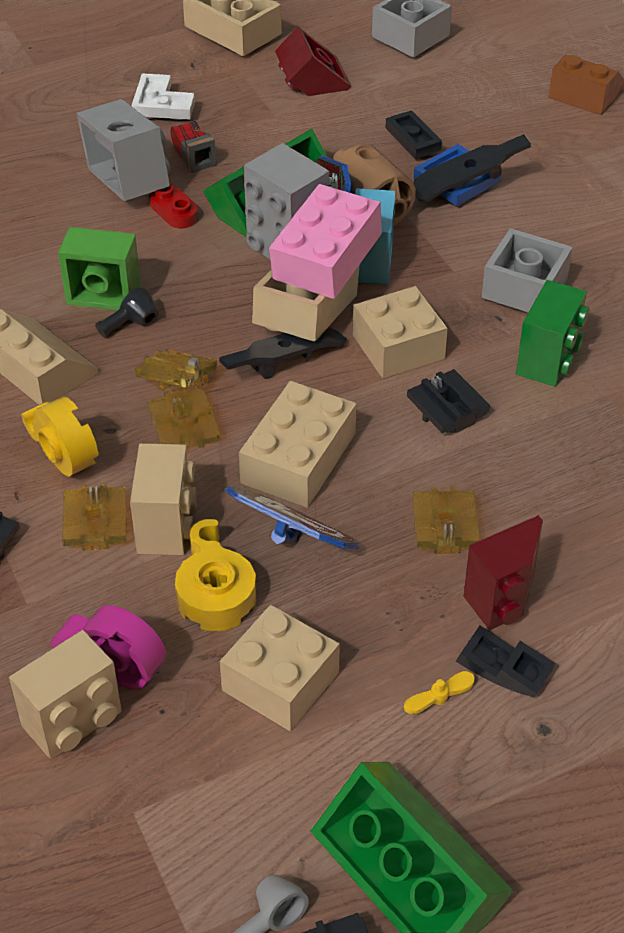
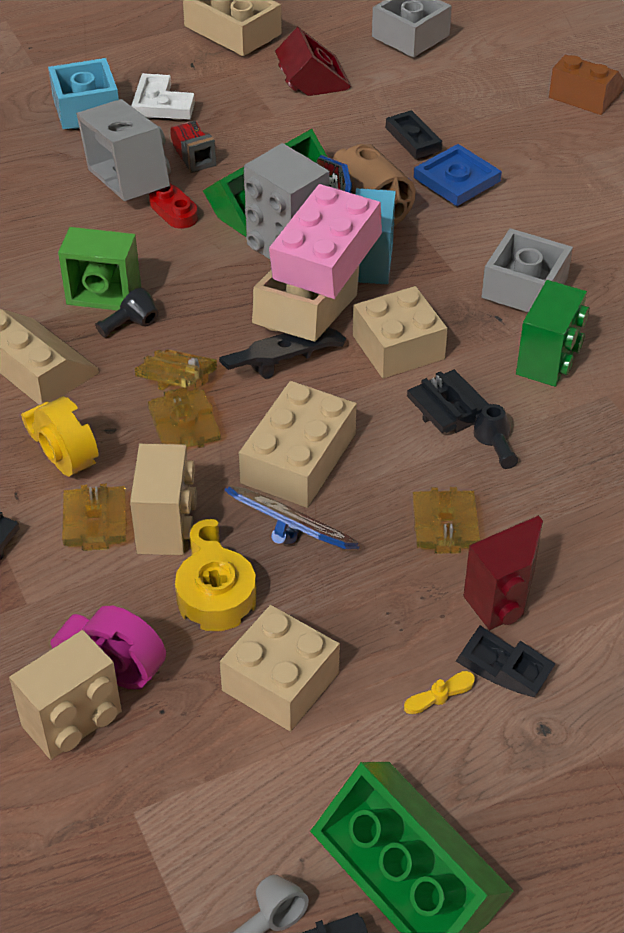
black piece [413,134,531,202] -> none
none -> medium azure brick [48,58,119,129]
none -> black bar [473,404,518,469]

